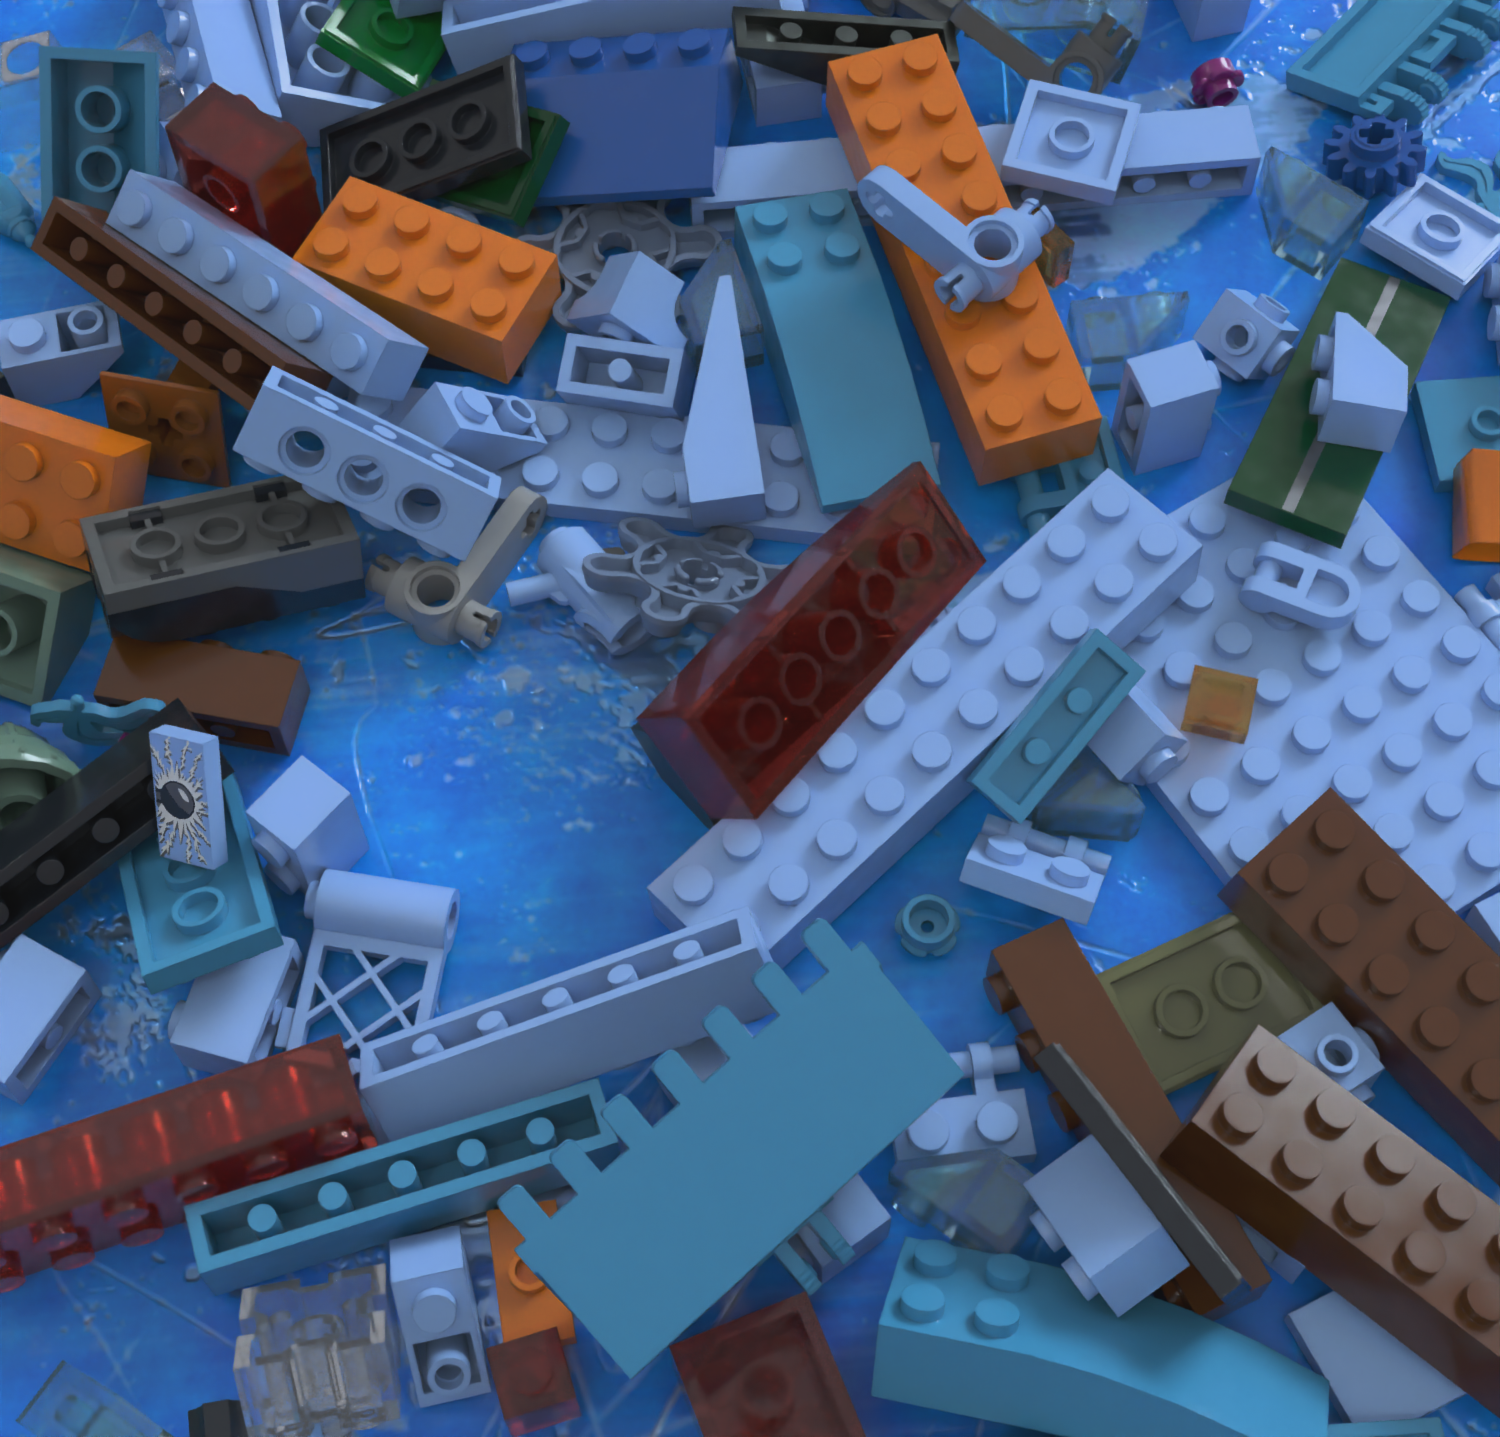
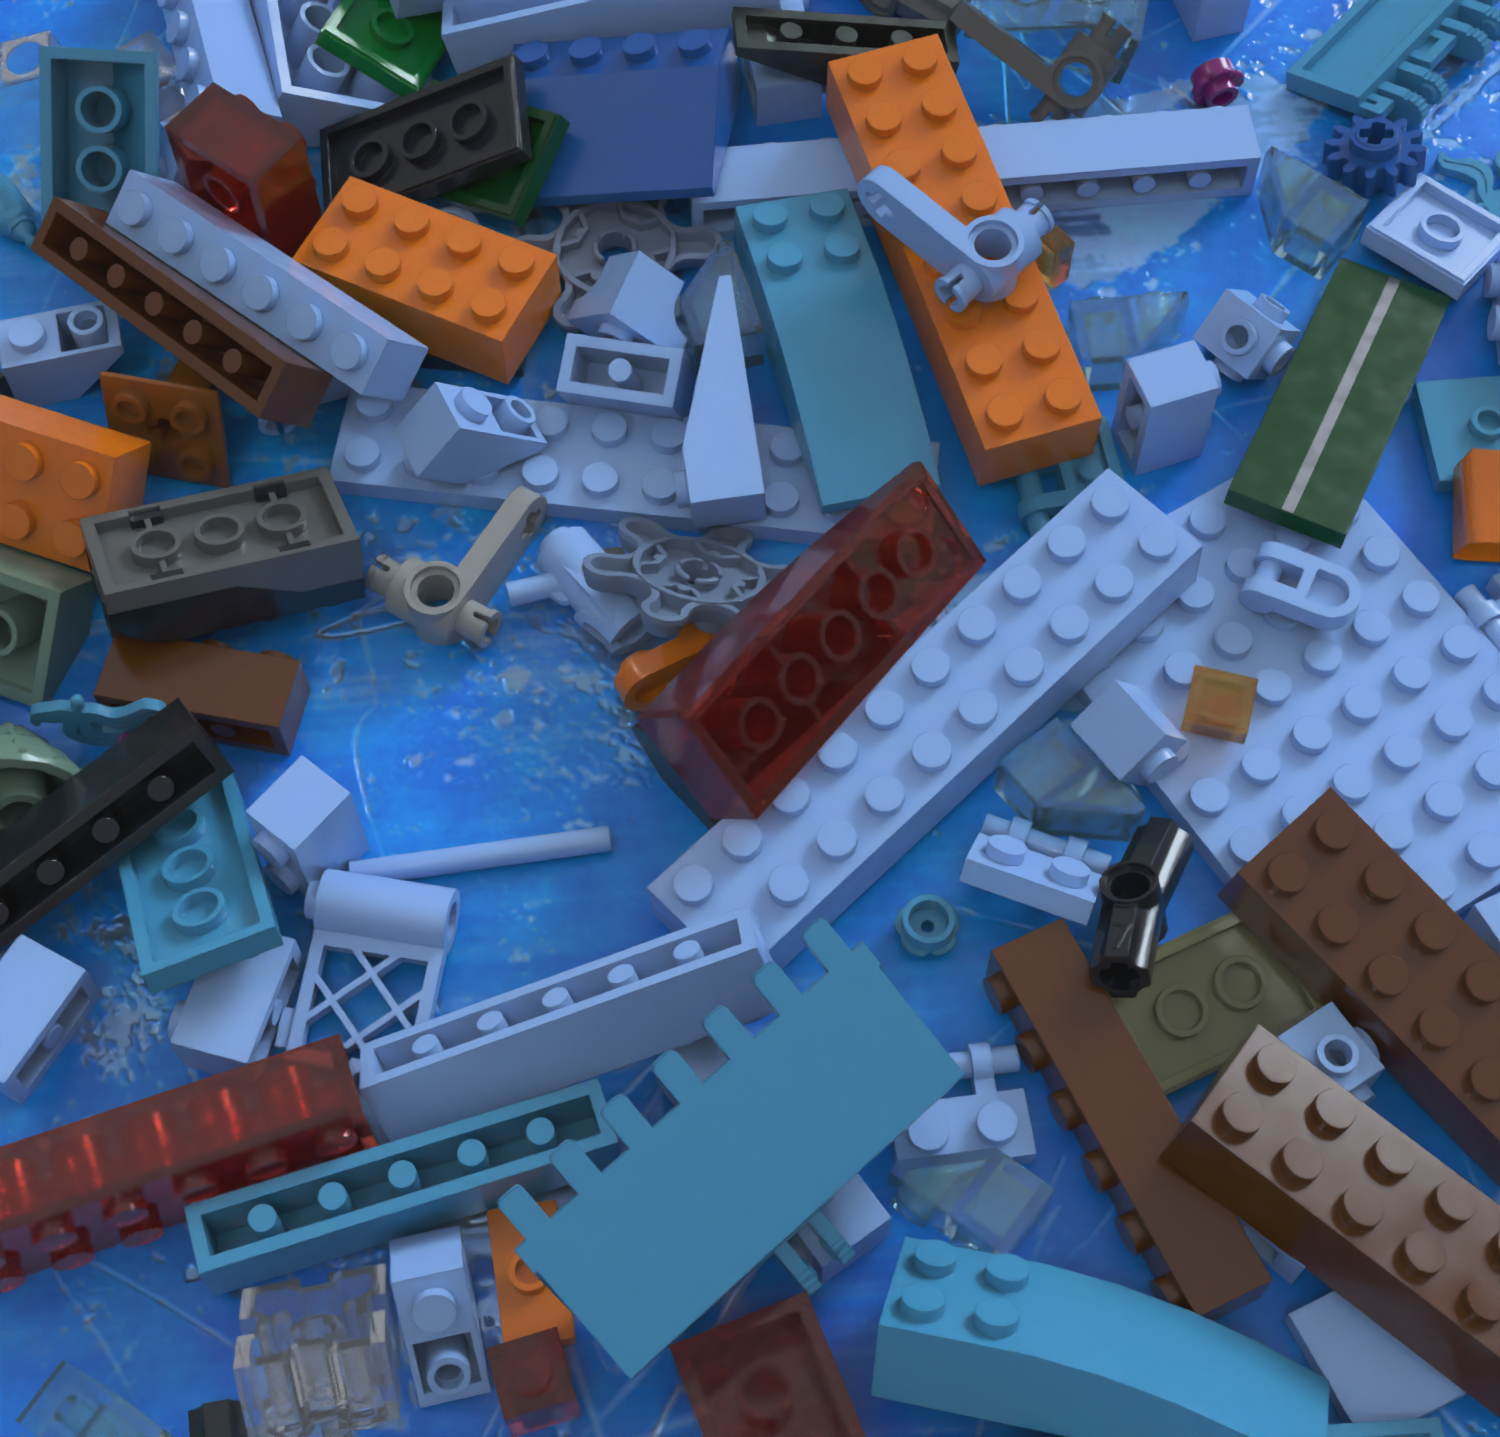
tile [149,724,228,870] -> none
light blue brick [232,366,502,562] -> none
dark azure plate [965,628,1146,824] -> none
light blue plate [1000,79,1141,206] -> none
light blue brick [1023,1134,1190,1317] -> none
black tile [1034,1042,1252,1309] -> none
light blue slope [1309,311,1408,453] -> none
none -> light blue piece [349,825,612,880]
none -> orange plate [614,623,722,711]
none -> black piece [1089,816,1193,998]

